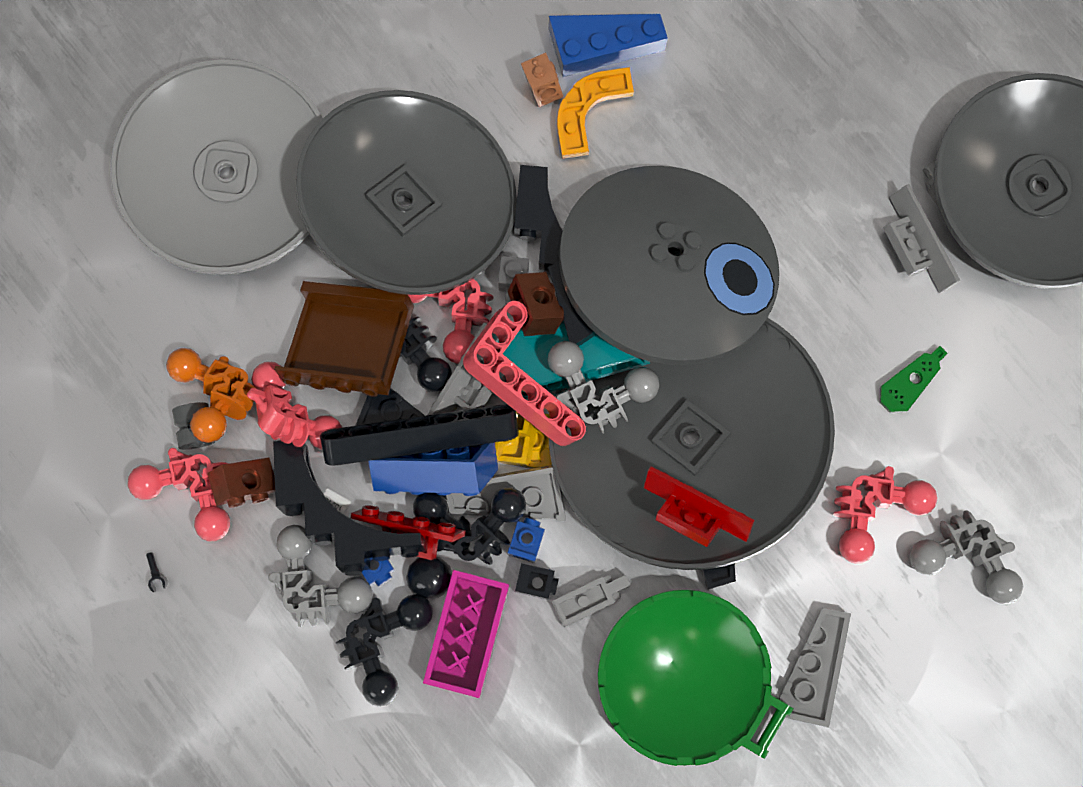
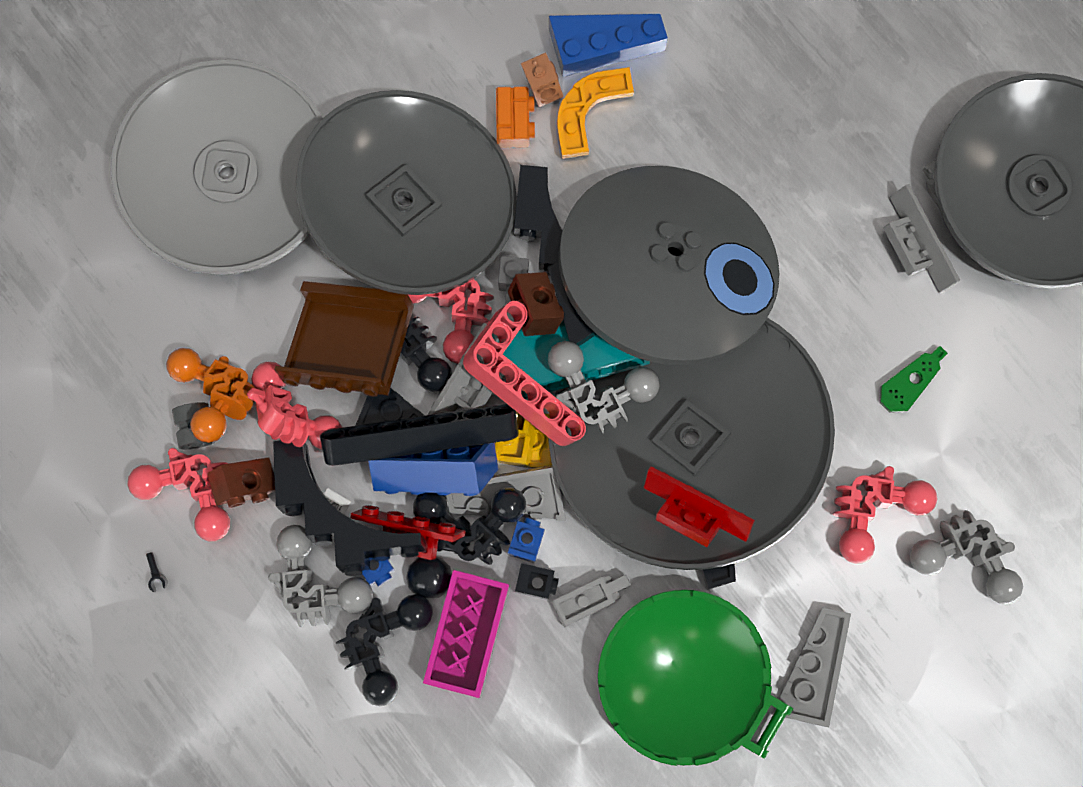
none -> orange brick [496,87,535,148]

